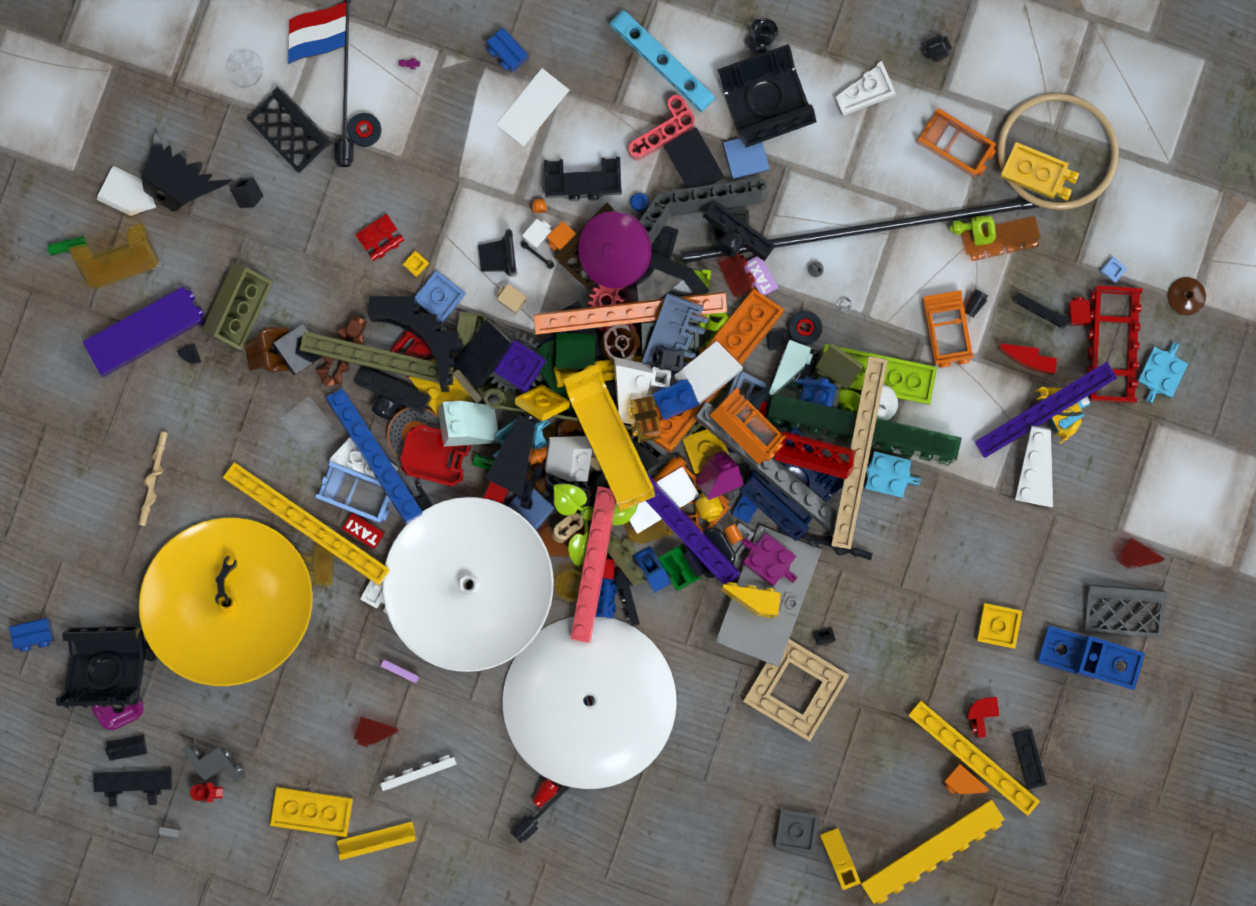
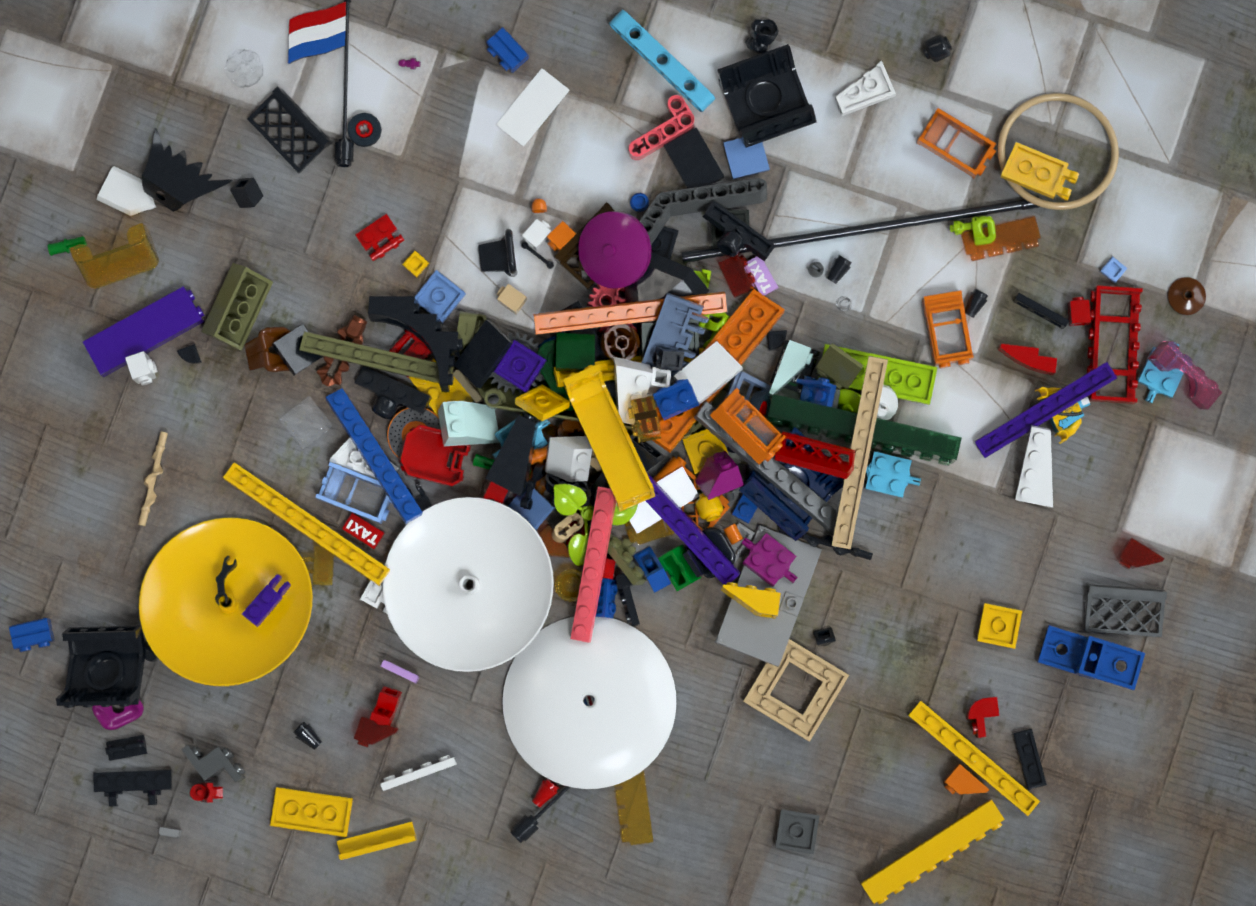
black bracket [544,157,622,201] -> none
black bush [788,311,822,345] -> none
yellow slope [820,828,861,890] -> none
none -> white brick [125,351,158,385]
none -> dark purple hinge [242,574,291,627]
none -> black cone [293,722,322,750]
none -> red brick [370,686,402,726]
none -> clear yellow windscreen [615,770,653,845]
none -> black cone [827,255,852,284]
none -> clear pink arch [1148,341,1222,410]

